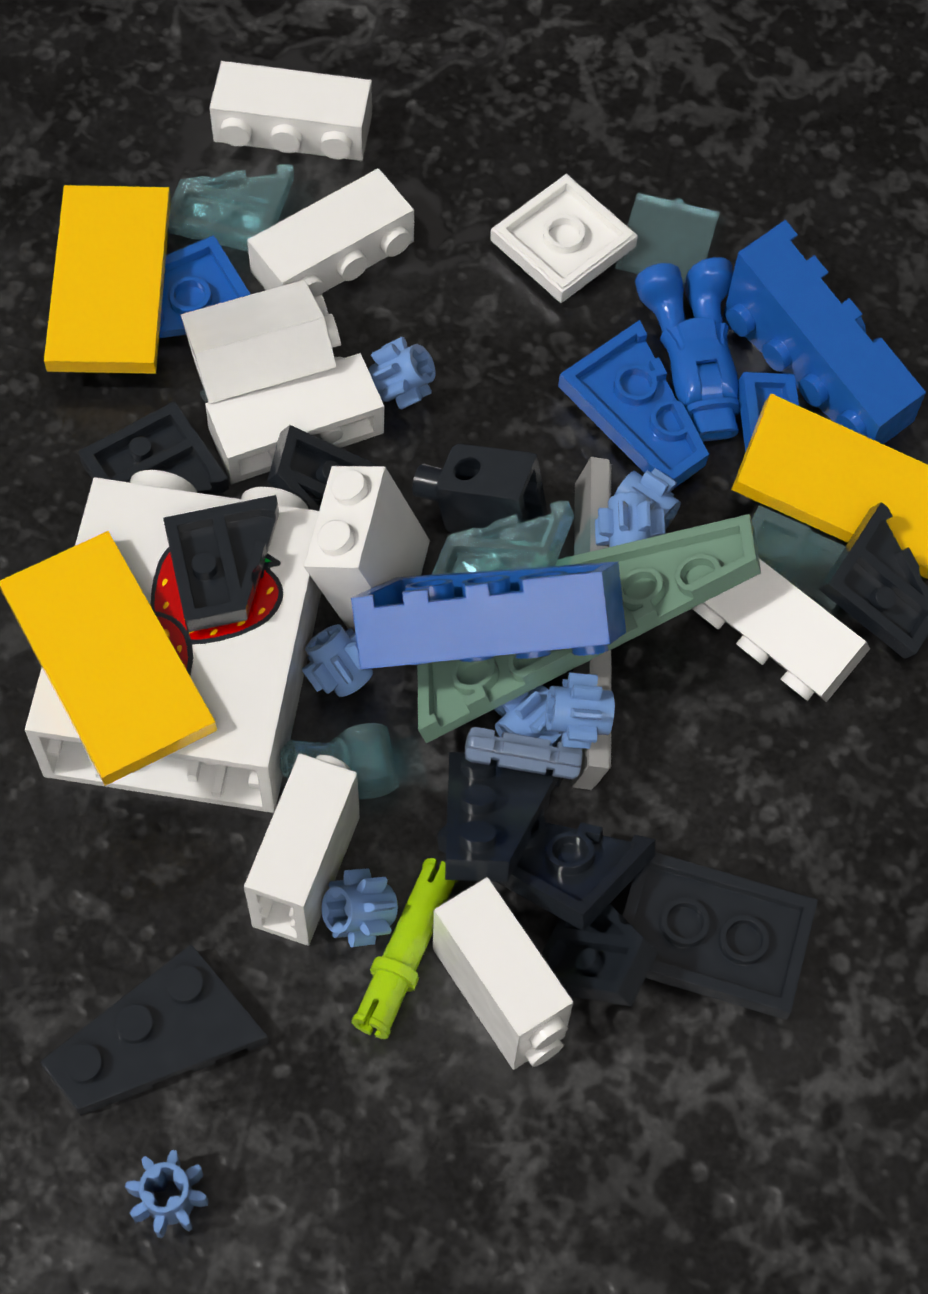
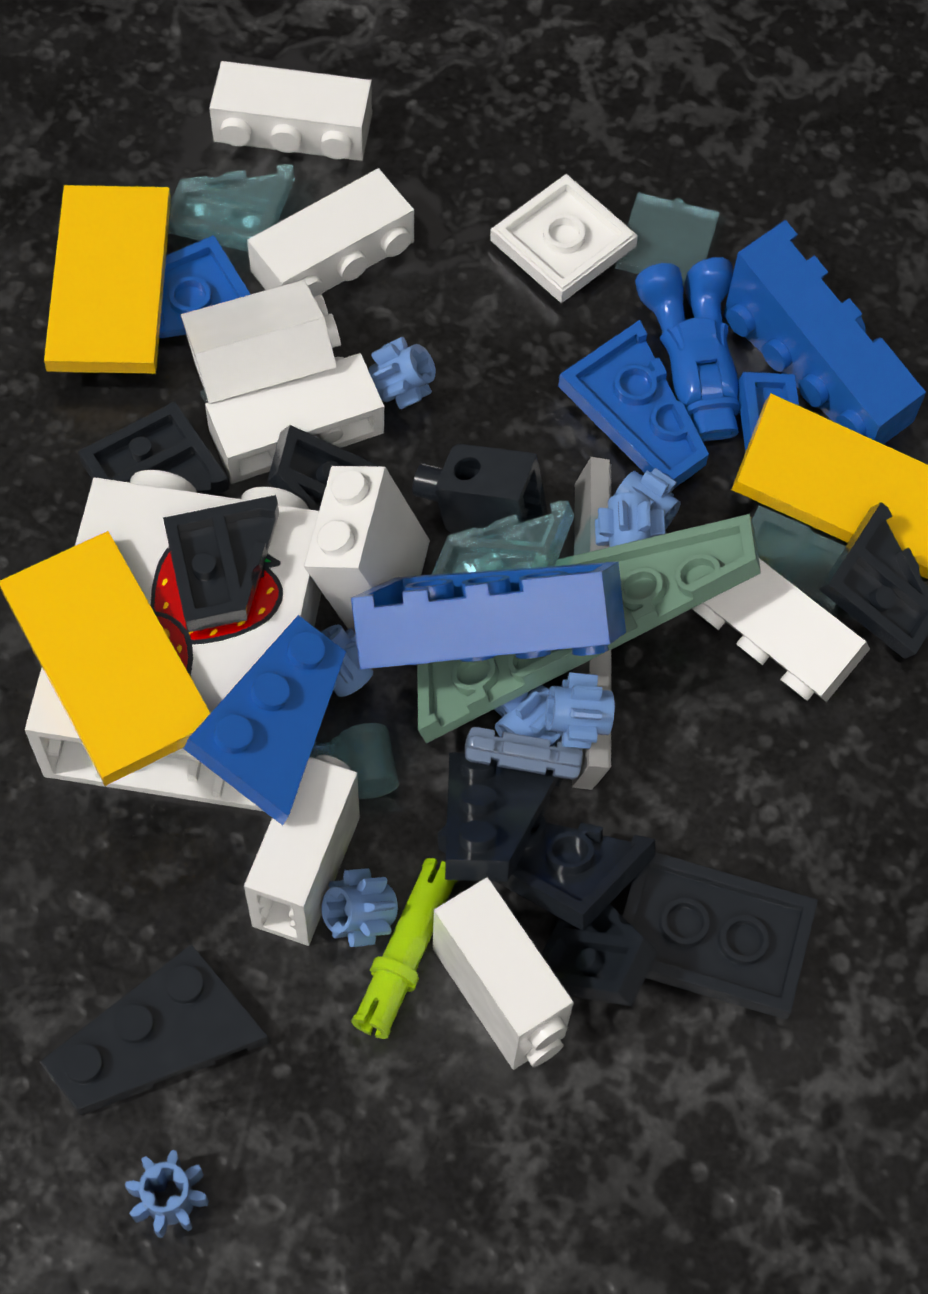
none -> blue wing [184,615,346,826]

